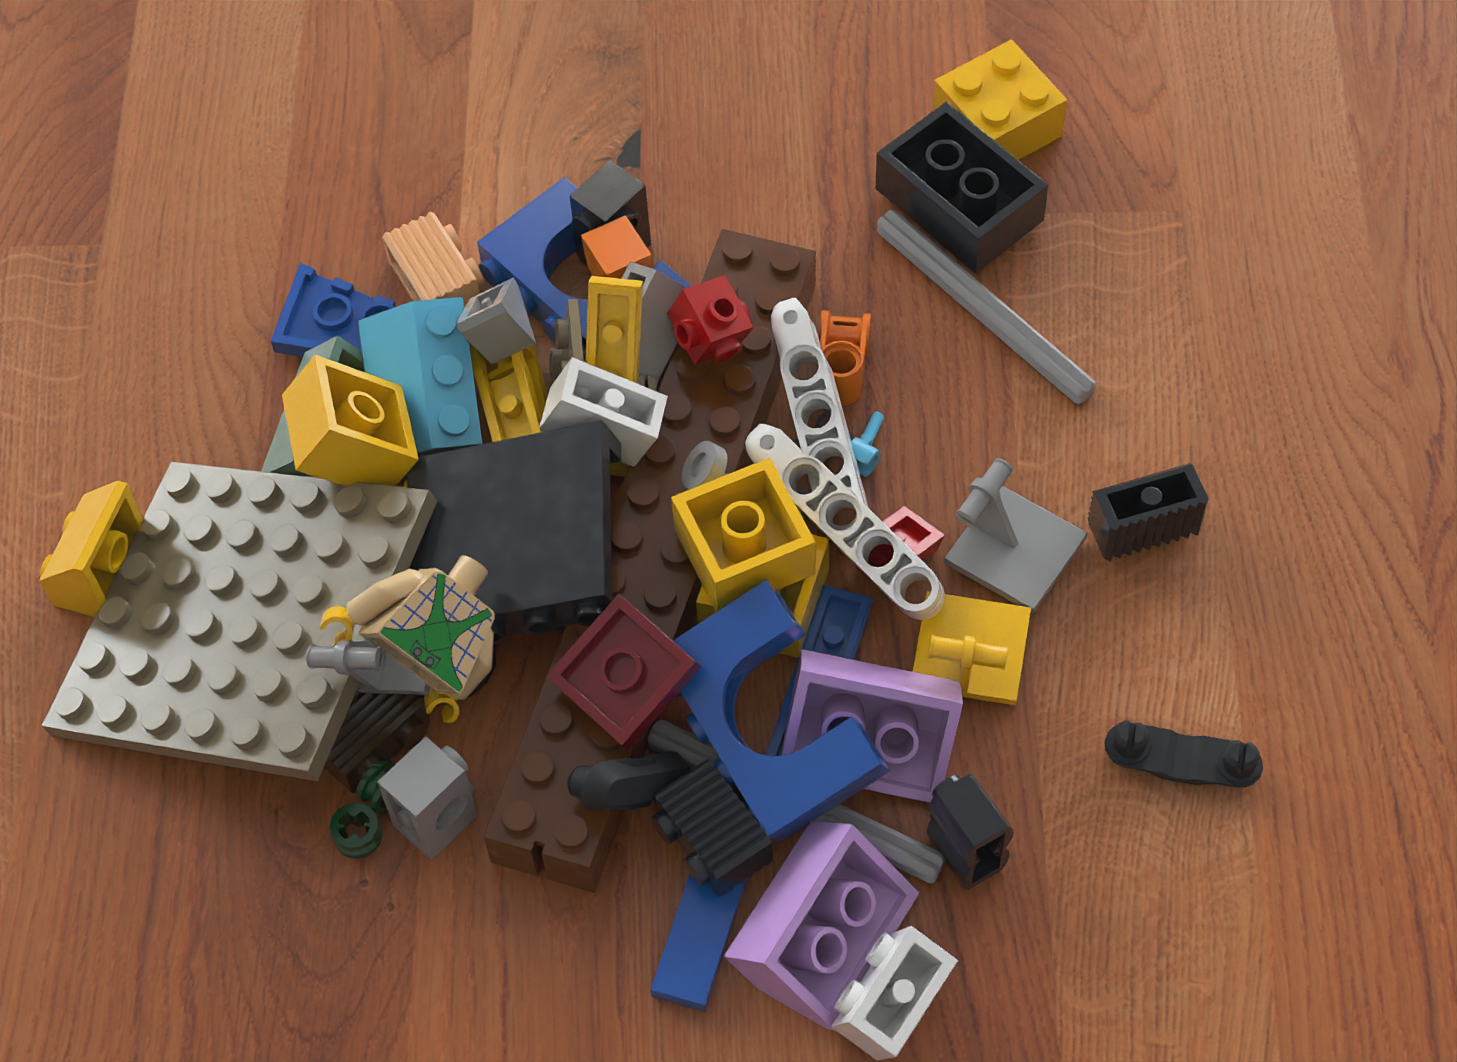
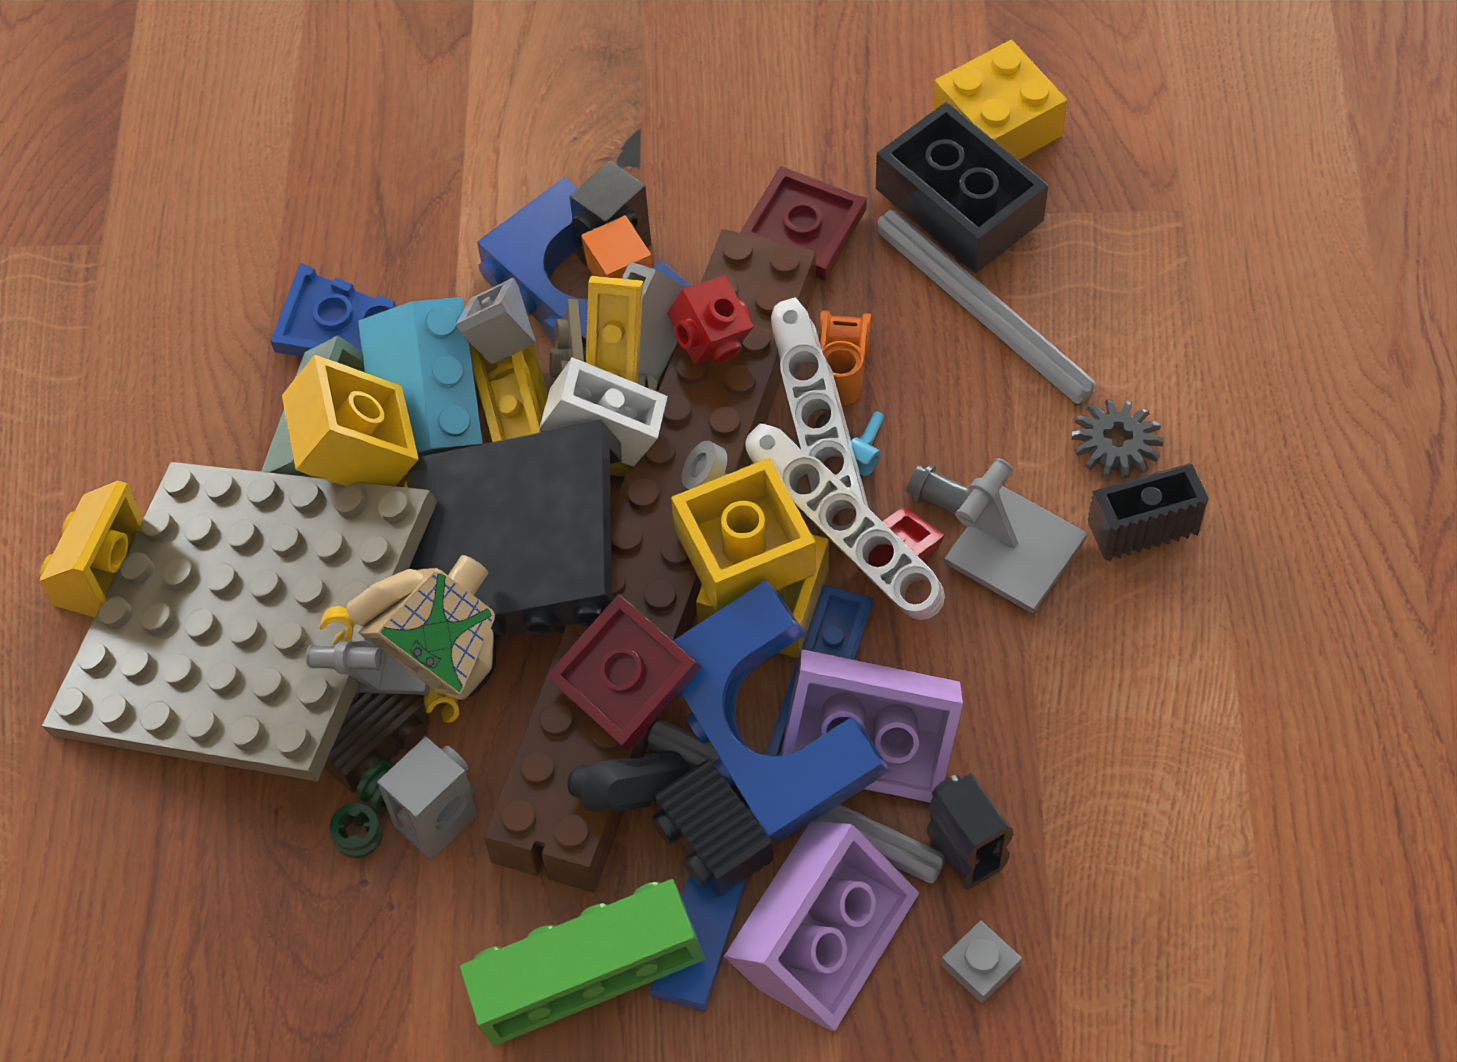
light nougat brick [382,212,484,308] -> none
white brick [831,926,958,1061] -> none
yellow plate [912,591,1031,706] -> none
black piece [1105,720,1263,788] -> none
none -> bright green brick [459,879,706,1047]
none -> dark red plate [740,166,867,280]
none -> dark grey pin [906,464,970,514]
none -> light grey plate [941,920,1022,1004]
none -> dark grey gear [1071,399,1164,479]

